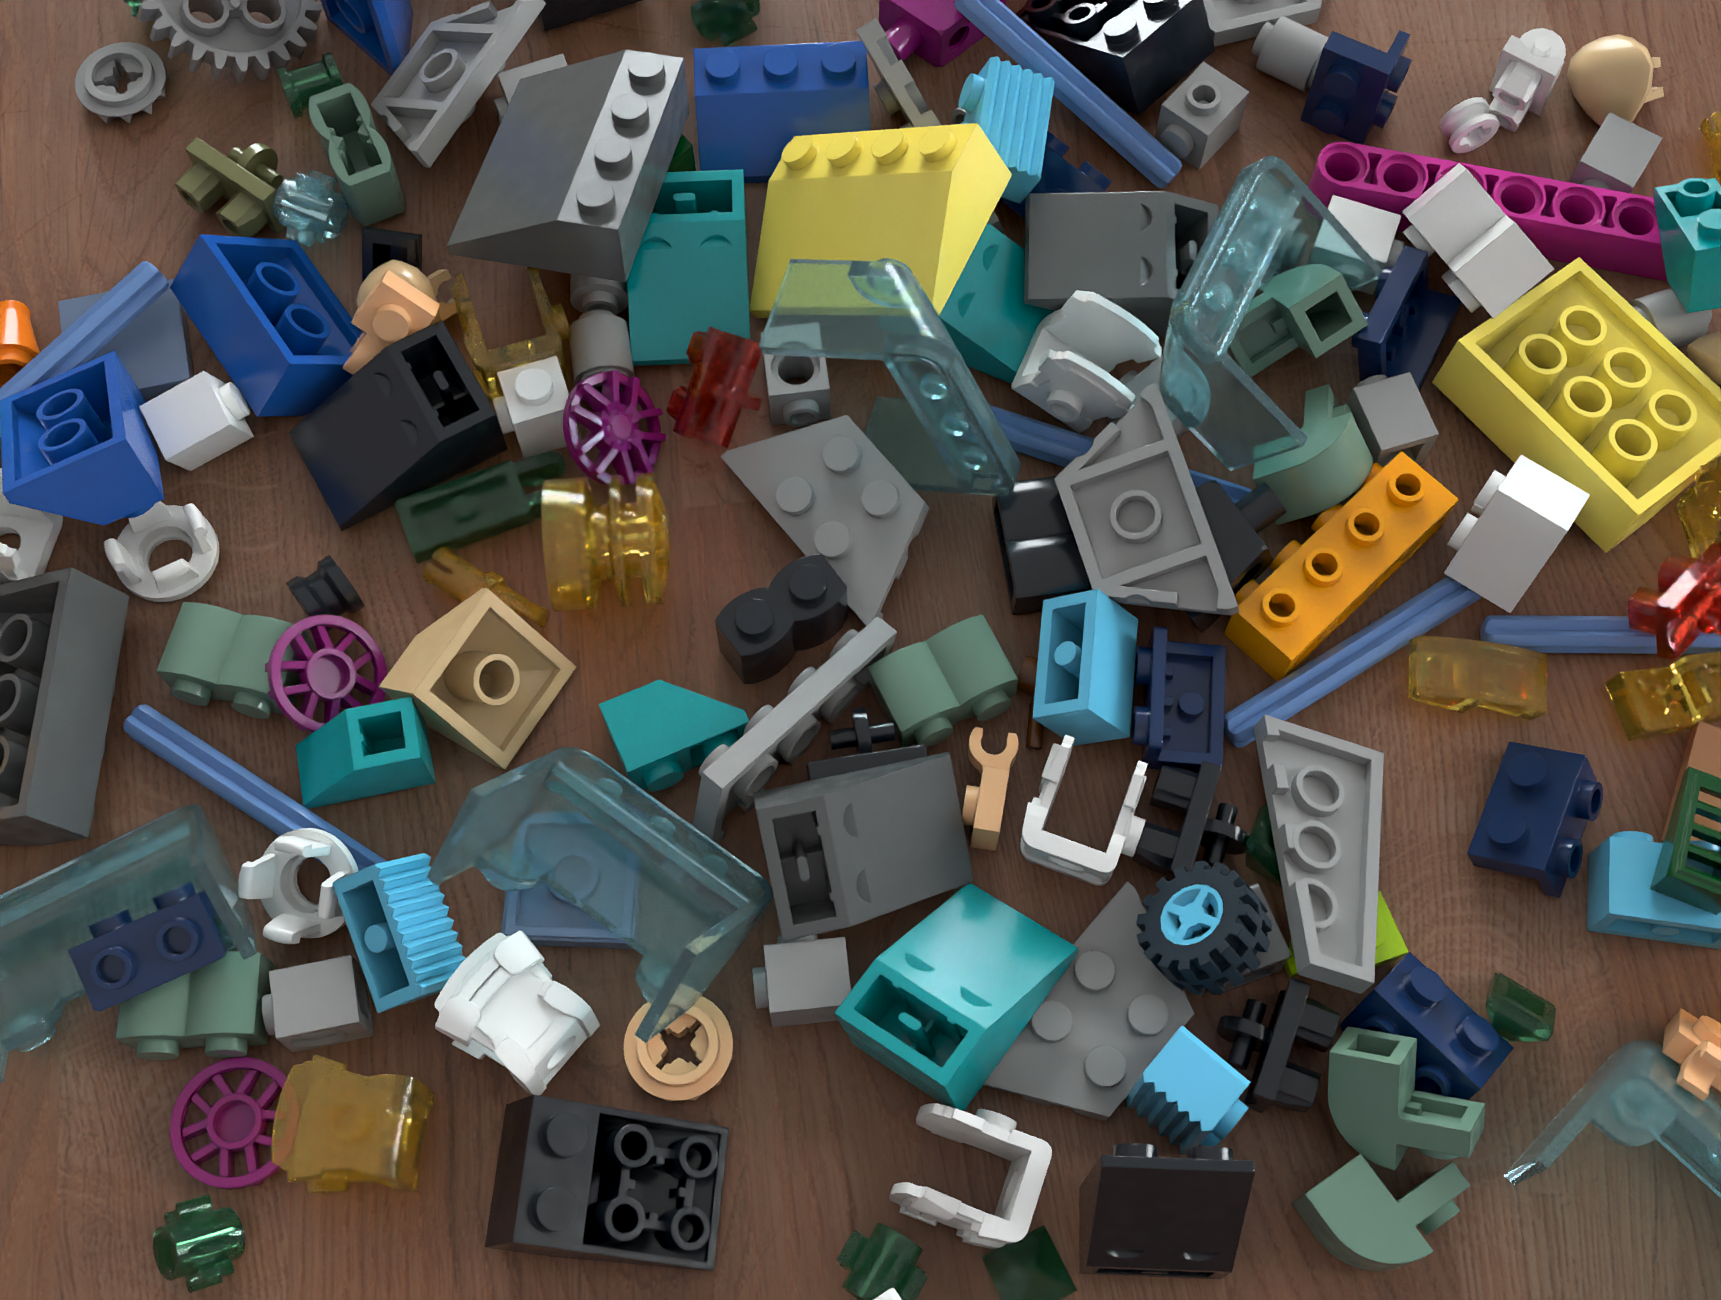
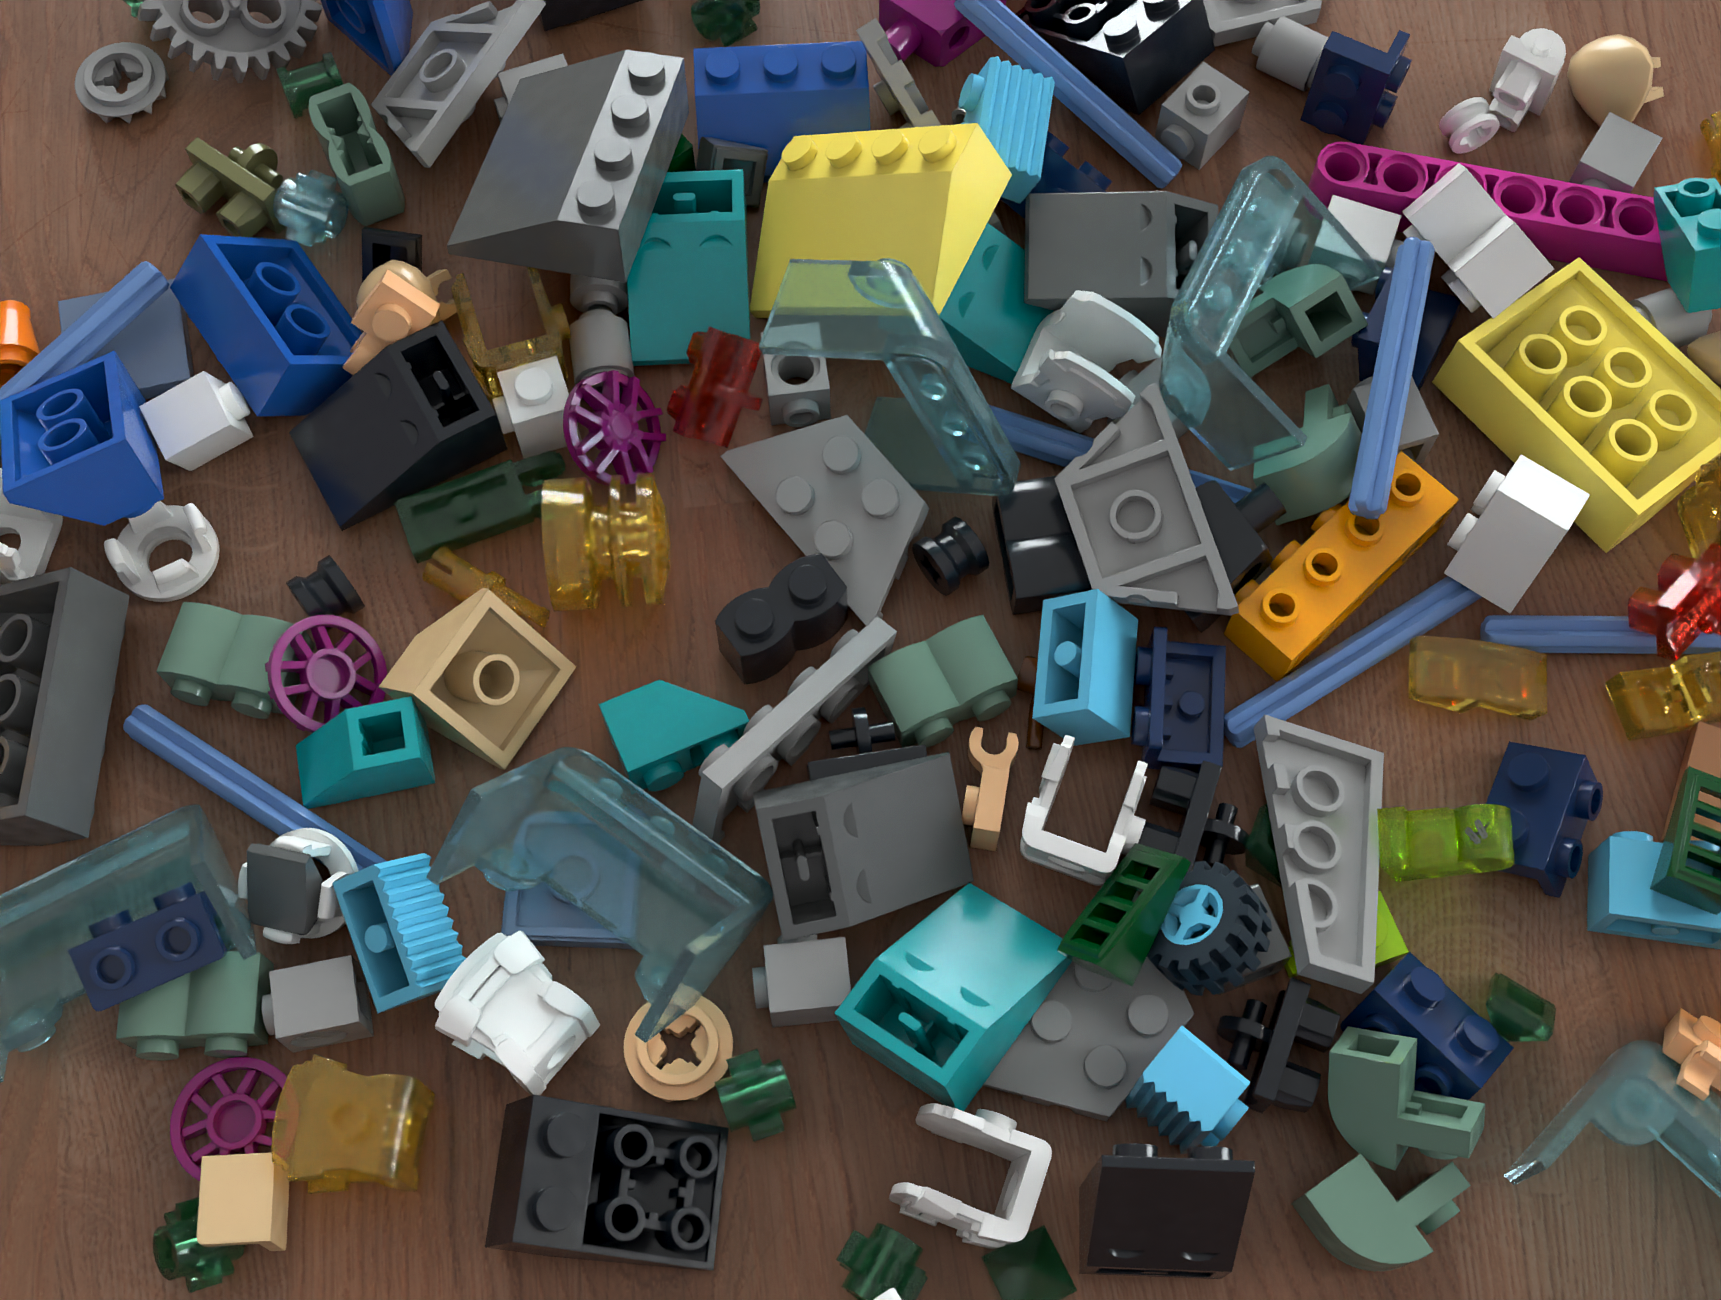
none -> tan panel [197,1152,290,1251]
none -> dark grey slope [247,843,323,935]
none -> dark grey slope [696,136,768,208]
none -> clear green gear [714,1049,797,1142]
none -> black wheel [912,516,990,596]
none -> dark green slope [1057,843,1191,986]
none -> medium blue axle [1348,237,1435,520]
none -> clear neon green leg [1377,804,1514,882]

